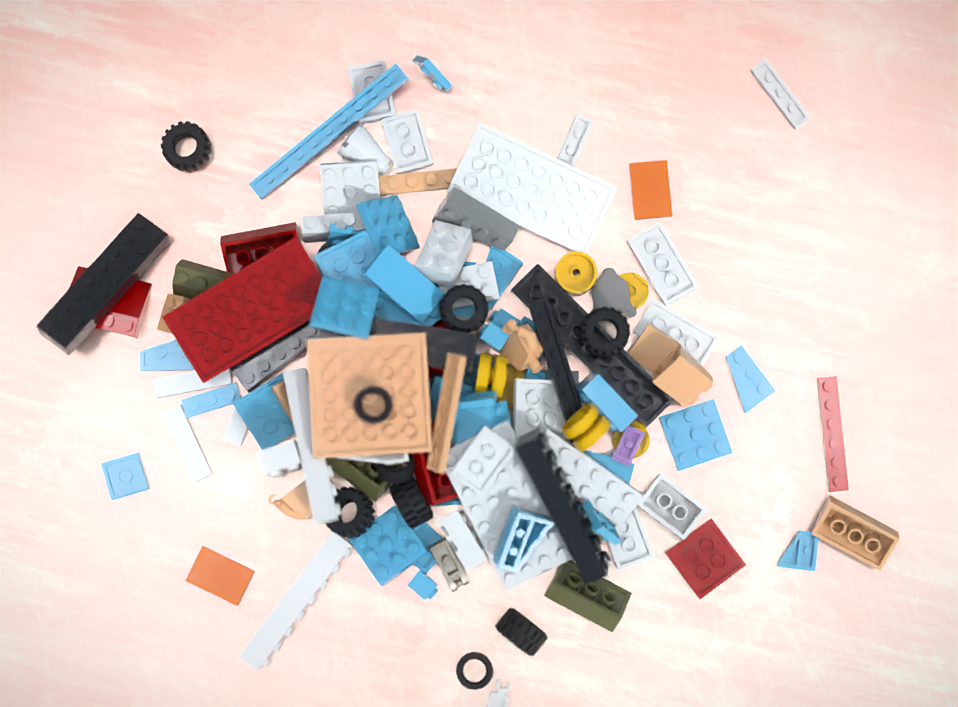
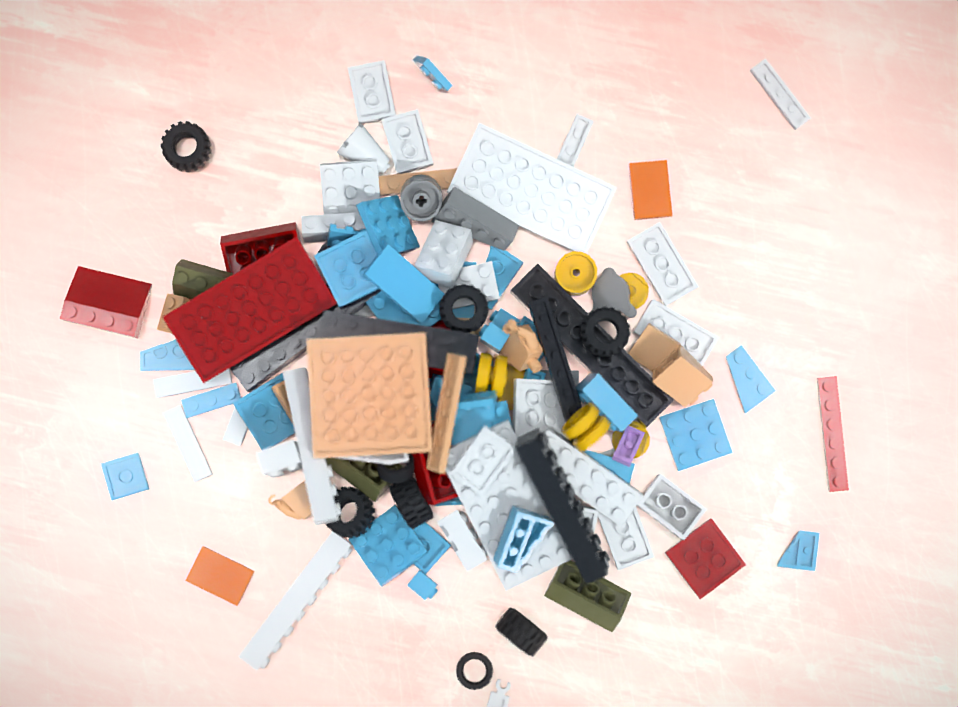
black brick [35,213,170,356] -> none
medium azure plate [249,64,409,200] -> none
medium azure plate [310,276,380,340] -> none
black tyre [354,386,393,424] -> none
plate [428,537,469,593] -> none
medium azure wing [582,499,622,545] -> none
light nougat slope [811,495,900,571] -> none
none -> light grey wheel [400,174,443,221]

